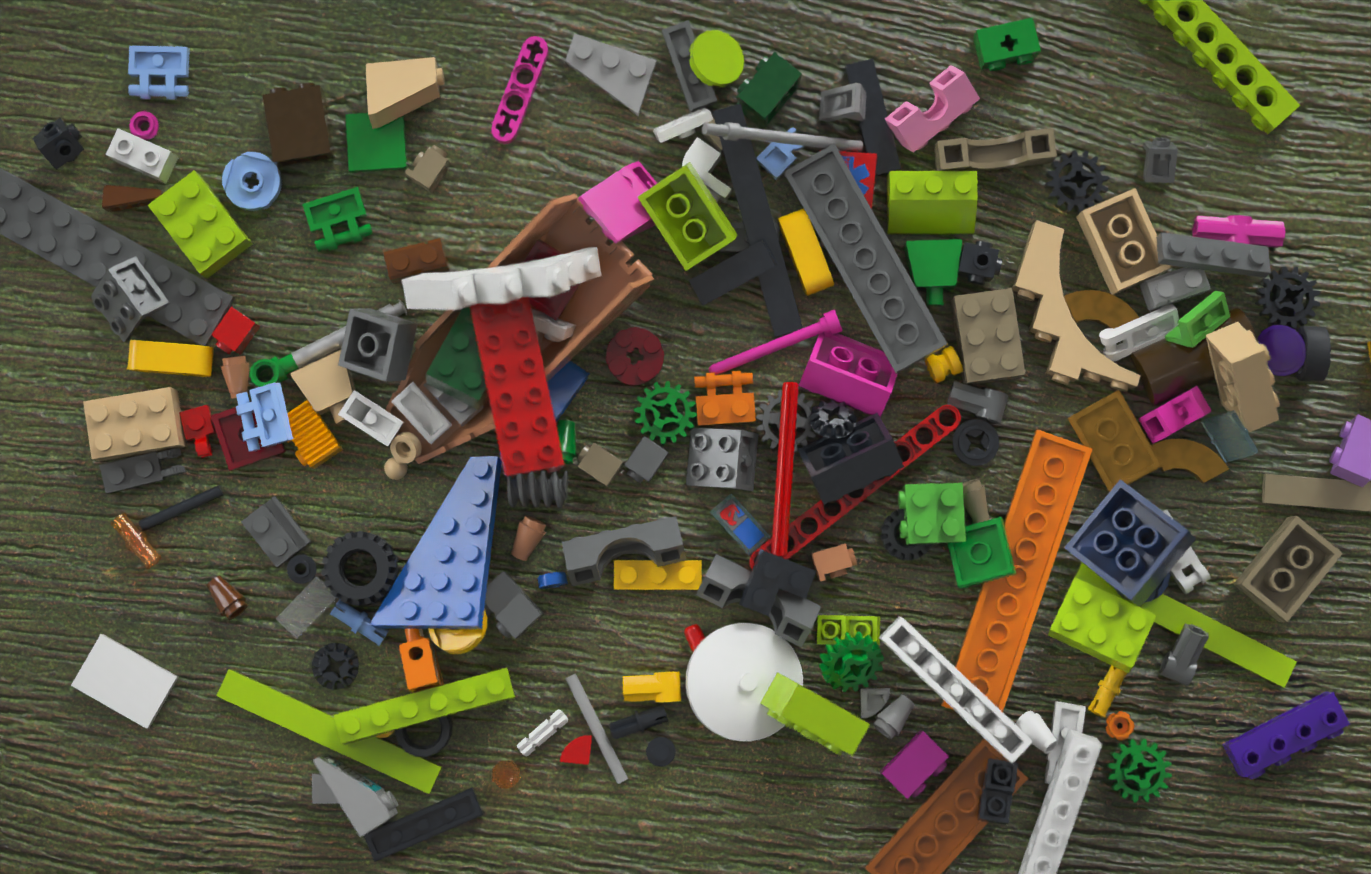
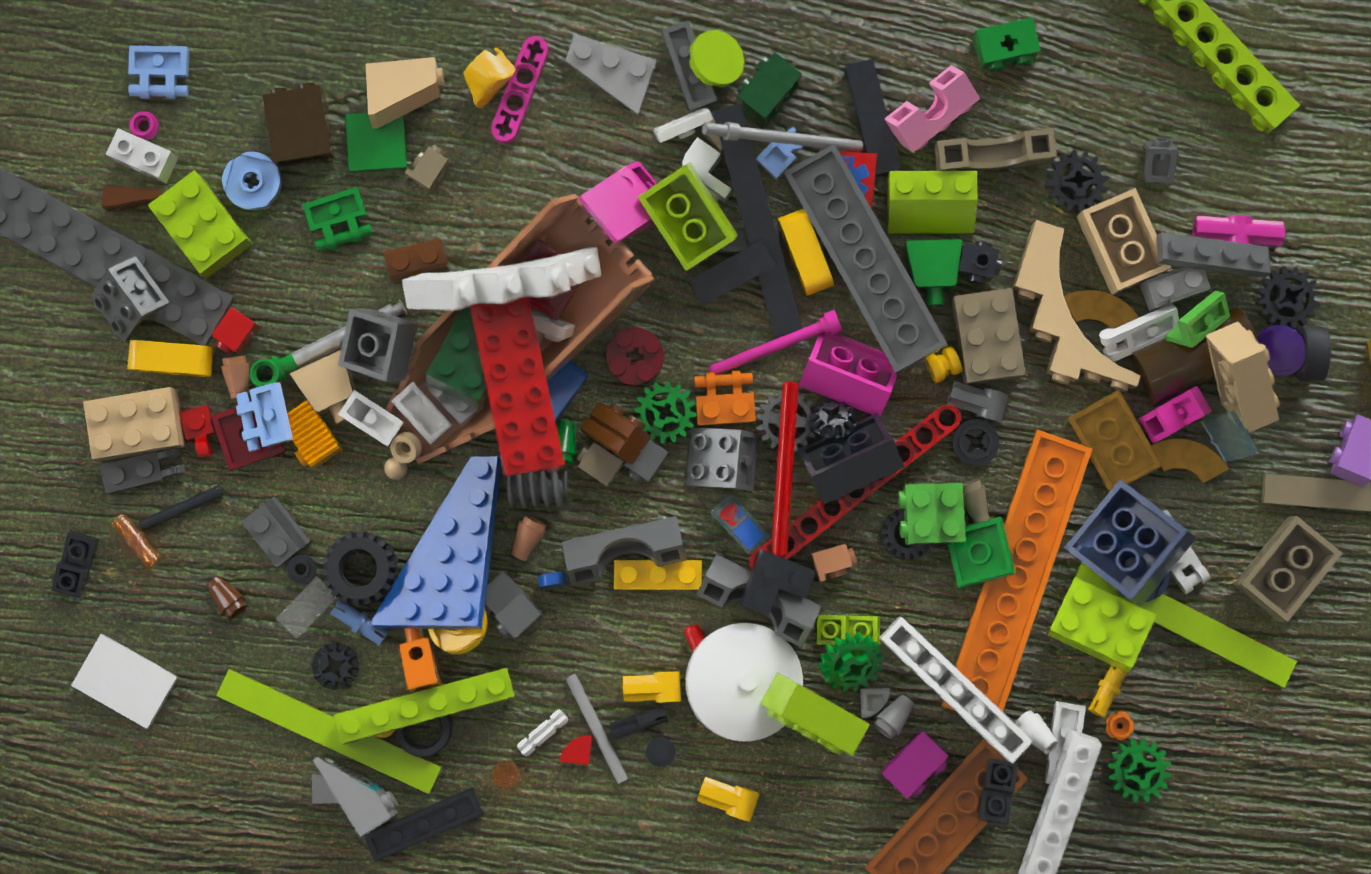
black brick [33,117,84,170] -> none
light grey slope [819,83,866,122] -> none
dark grey piece [1159,624,1209,686] -> none
dark purple brick [1222,691,1350,779] -> none
none -> black slope [51,531,99,598]
none -> yellow hair [464,48,516,108]
none -> reddish brown brick [580,403,650,464]
none -> yellow piece [697,776,760,822]

